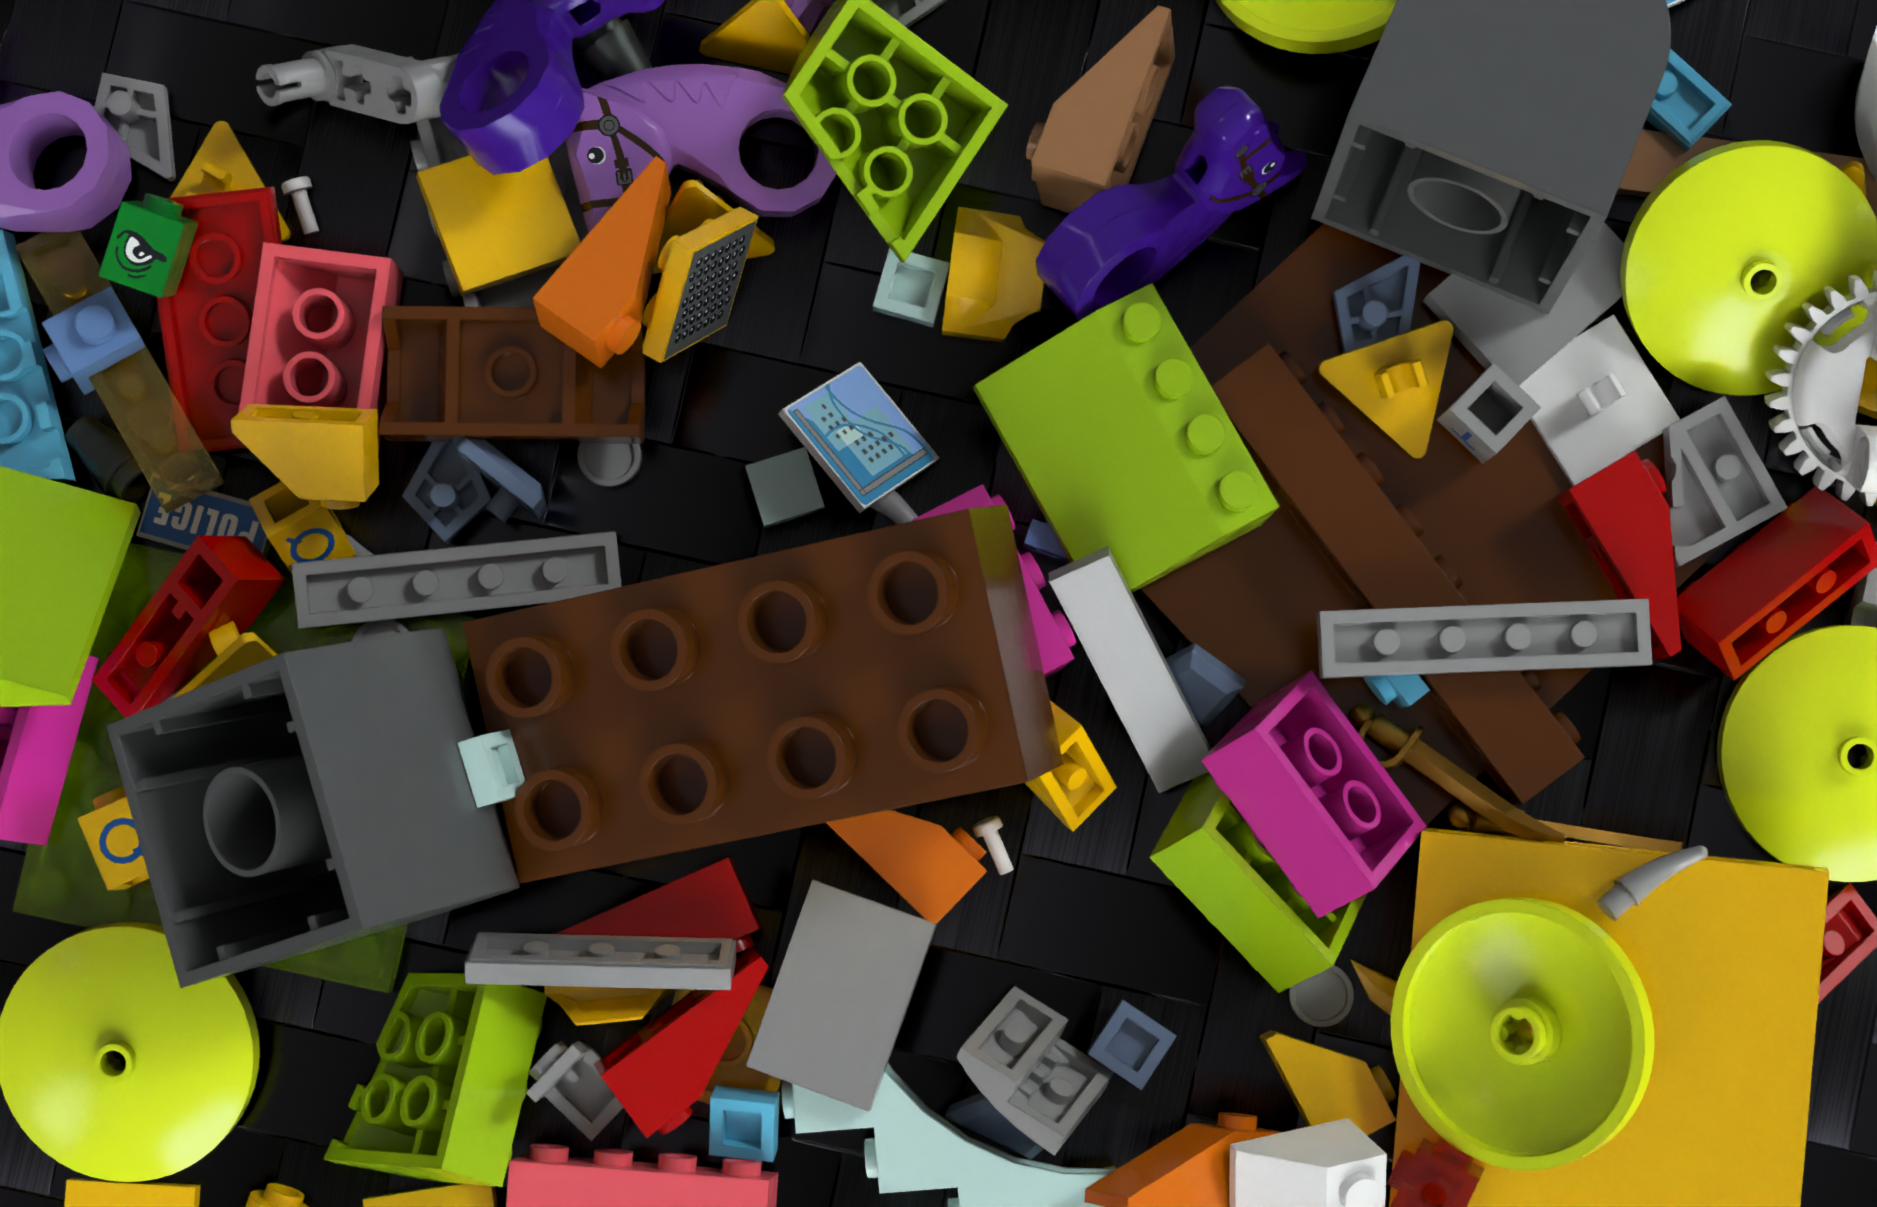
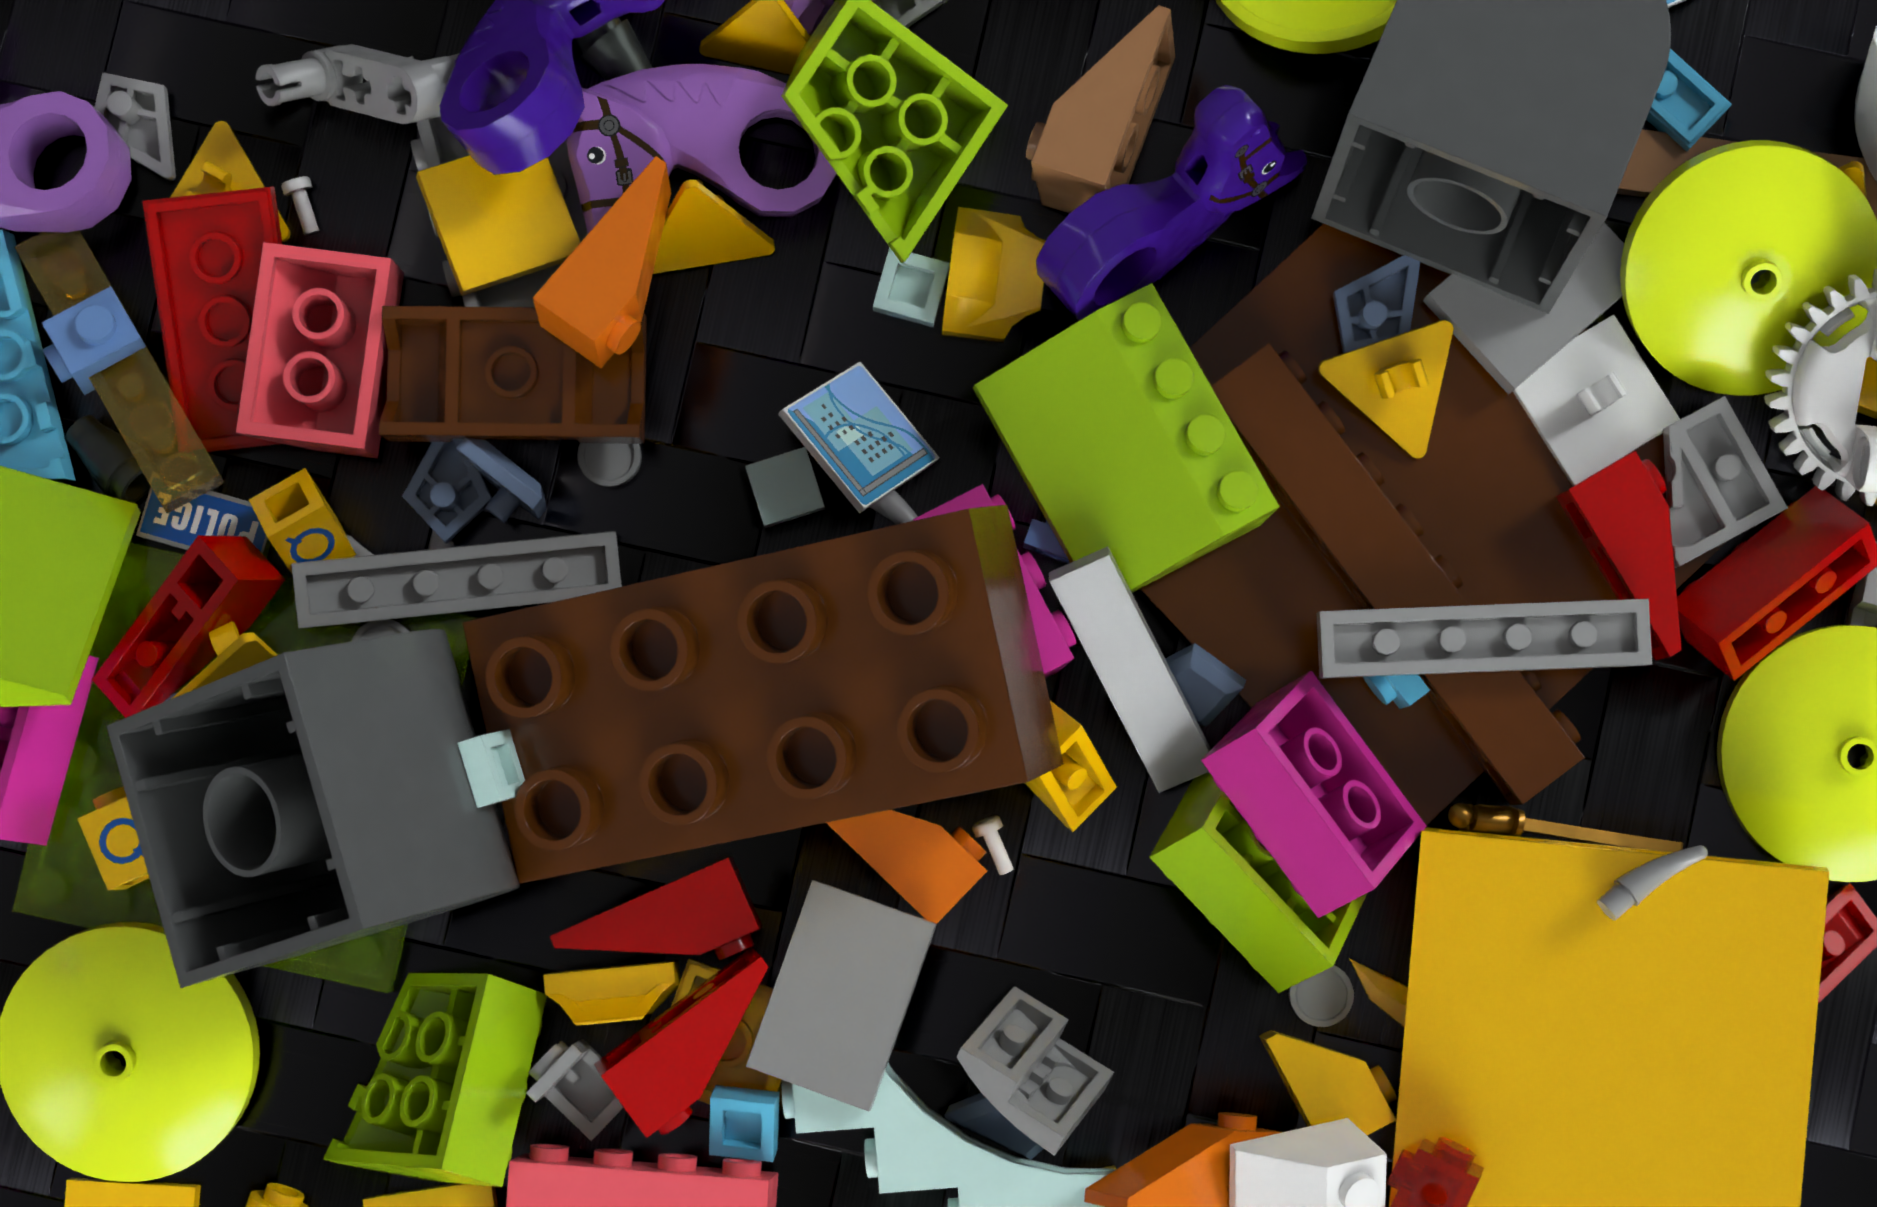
green brick [98,193,199,298] -> none
yellow slope [231,404,379,510] -> none
light grey tile [465,932,736,990] -> none
tile [642,207,758,363] -> none
sand blue plate [1086,999,1177,1090] -> none
pearl gold sword [1350,704,1566,842] -> none
neon yellow dish [1390,897,1655,1171] -> none
light grey brick [1437,363,1542,464] -> none

